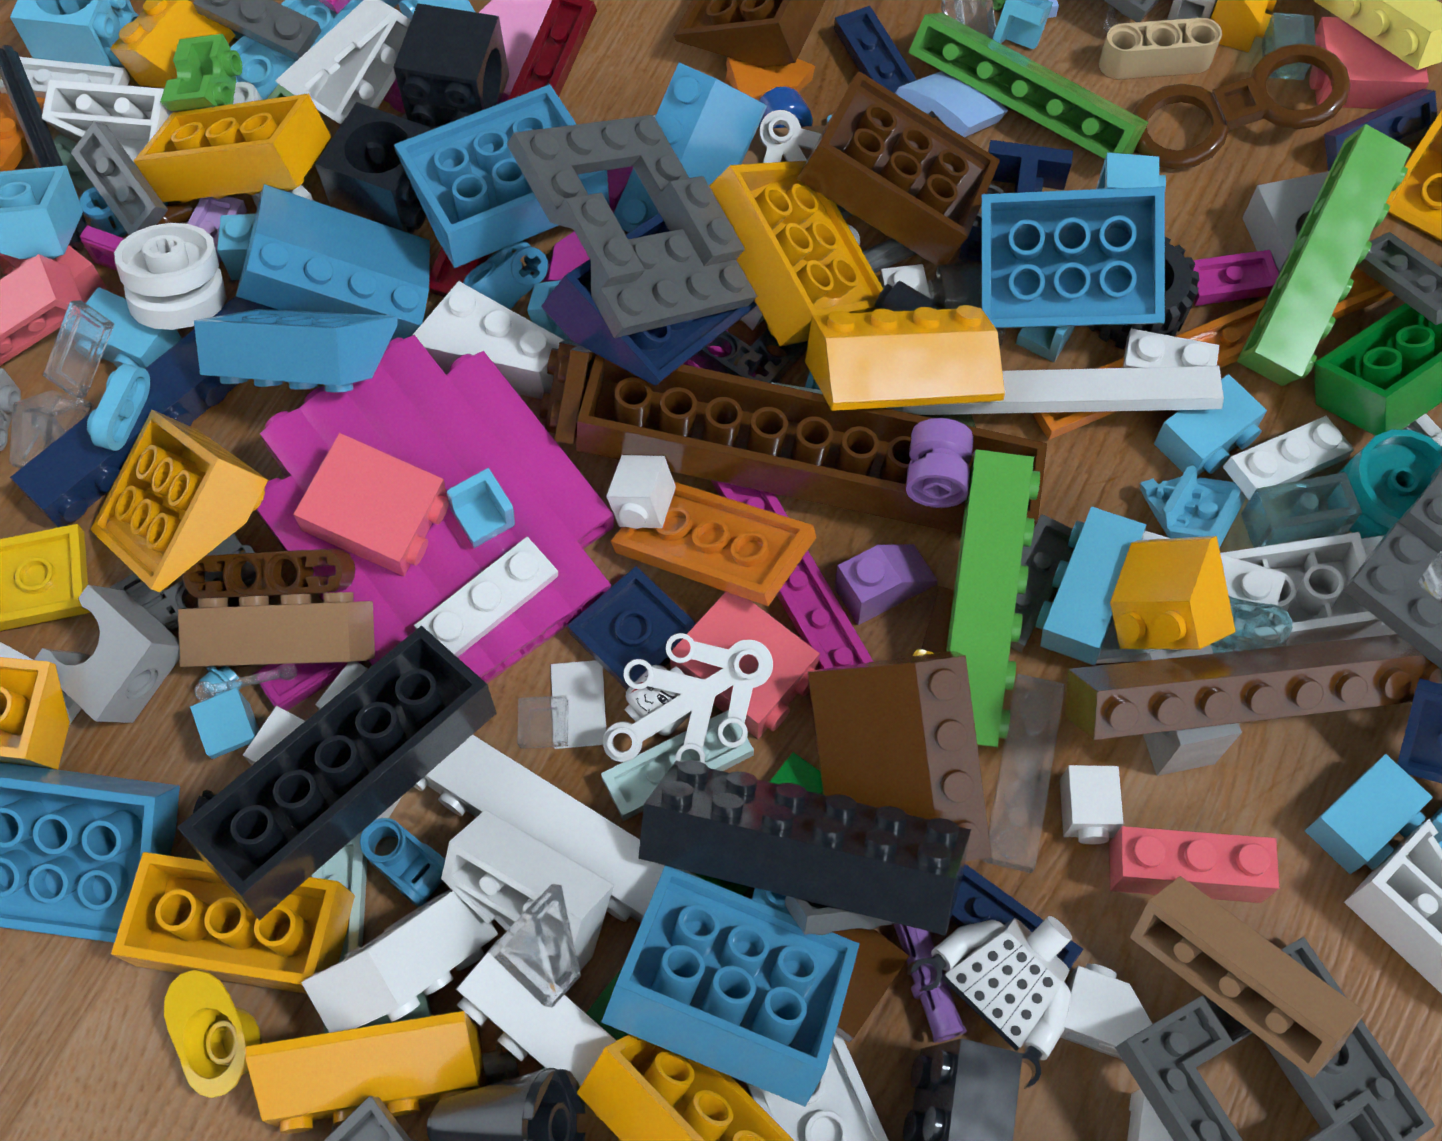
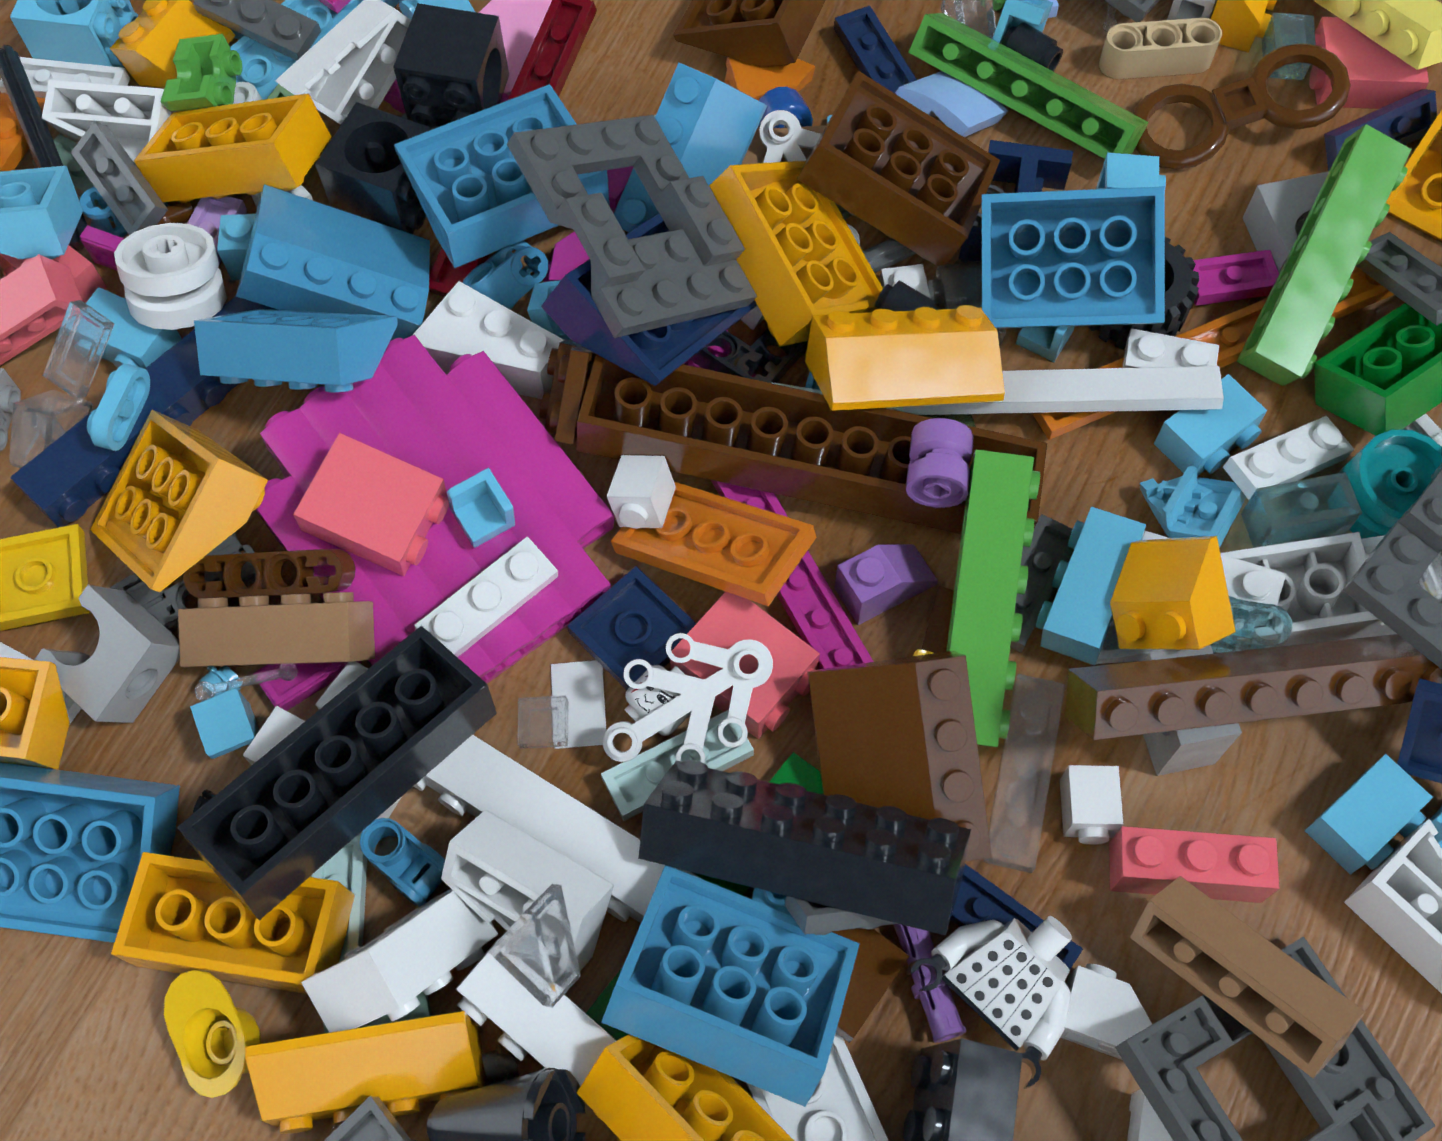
none -> black brick [1001,22,1063,72]

